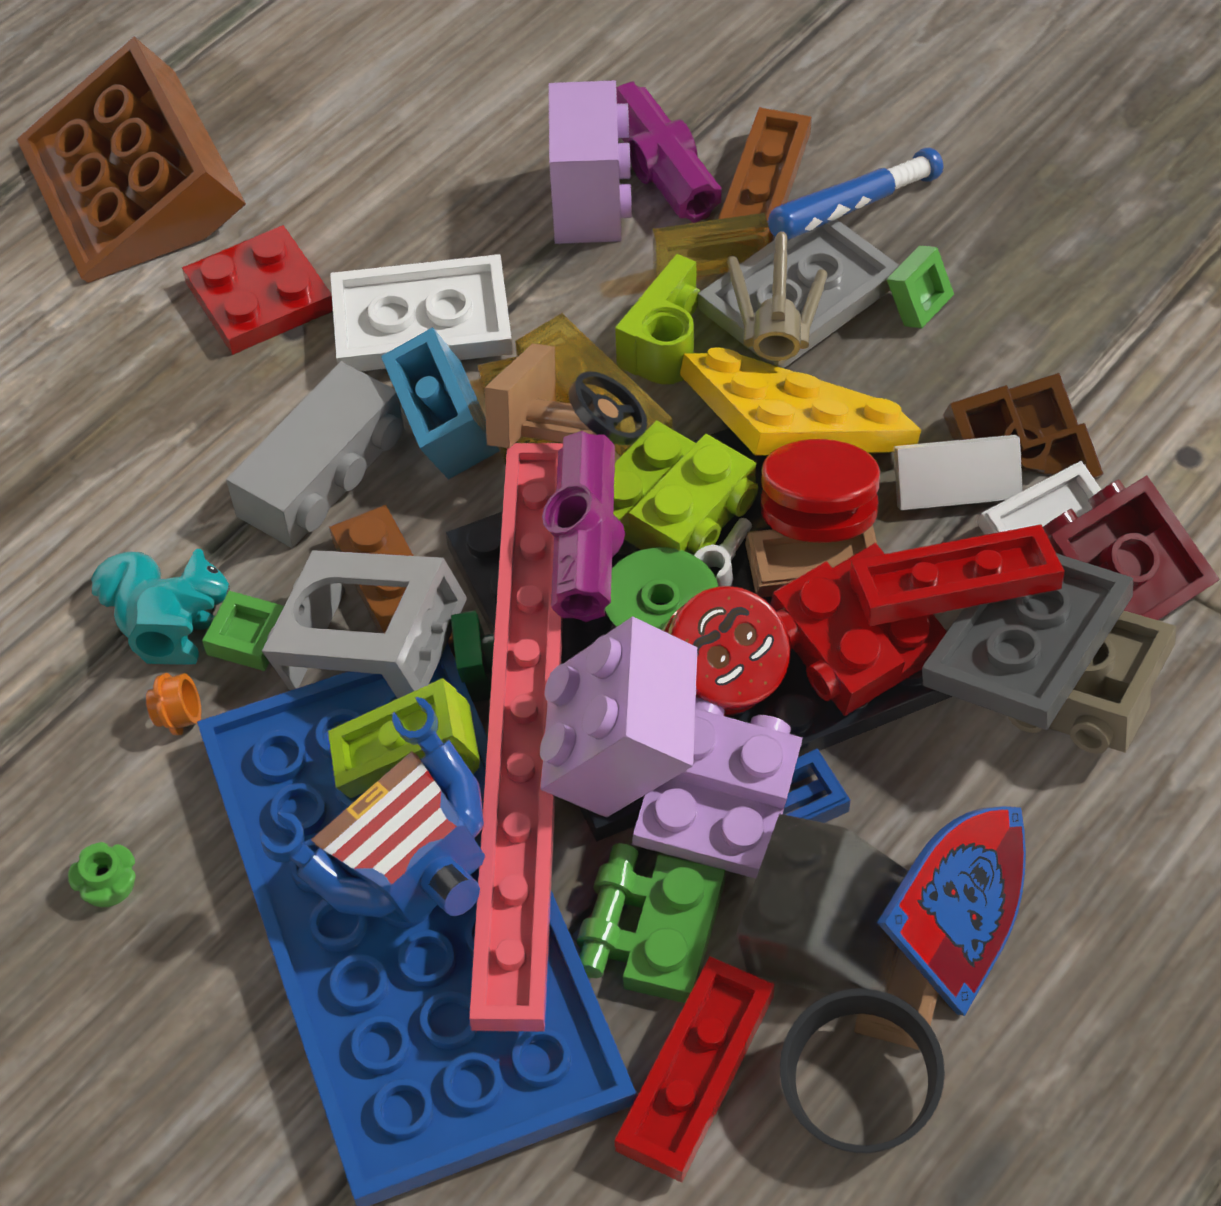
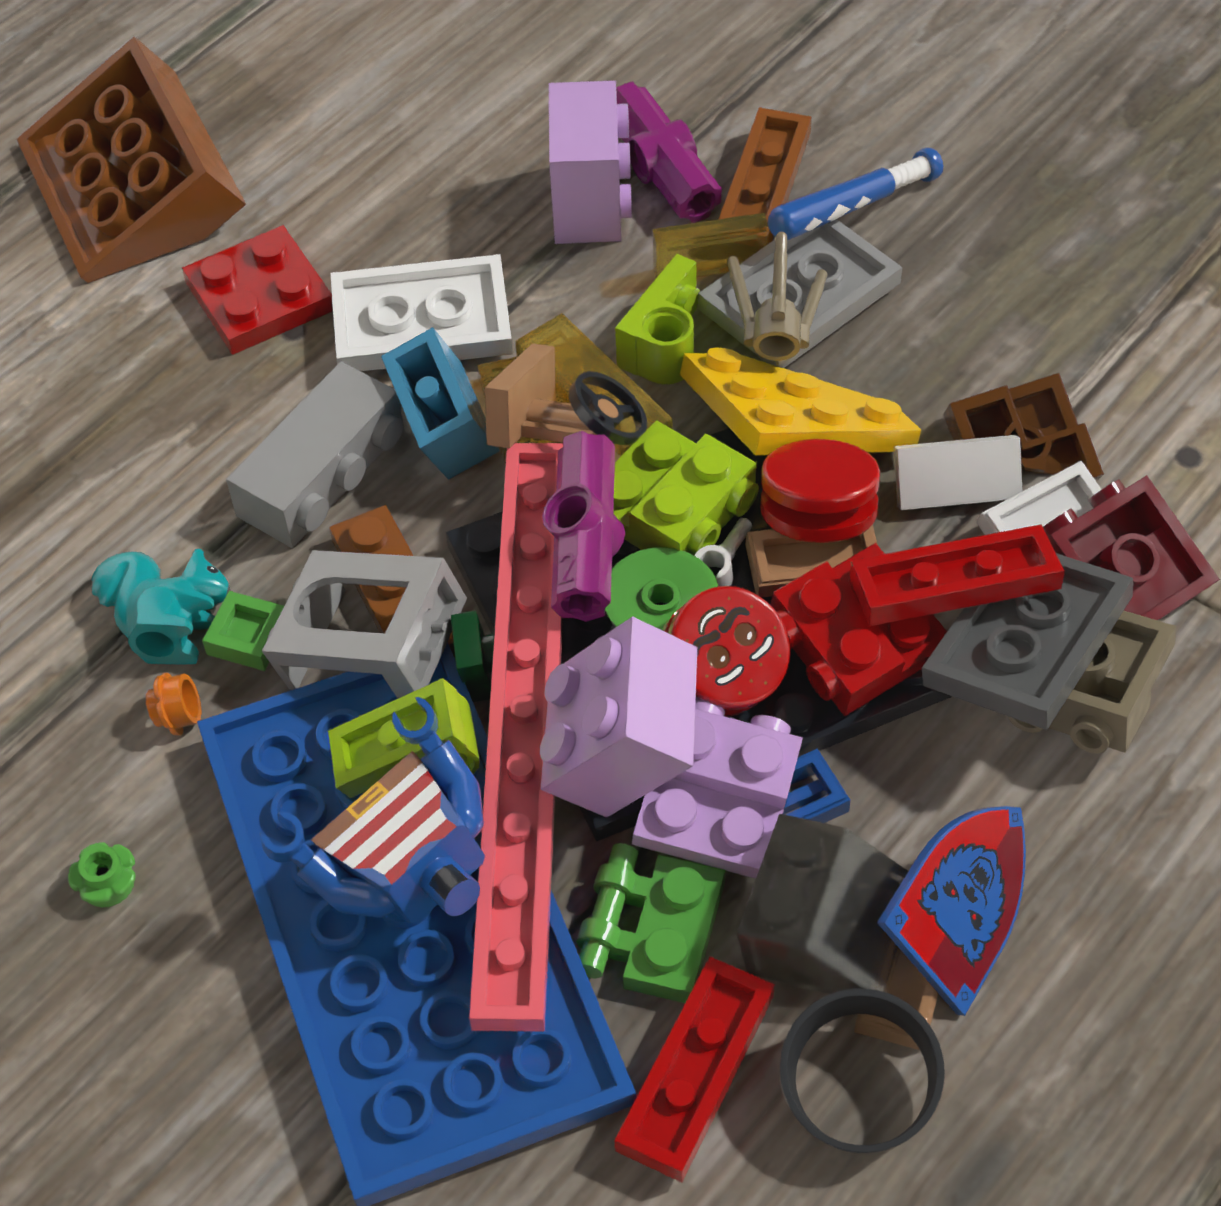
bright green plate [886,245,954,328] -> none

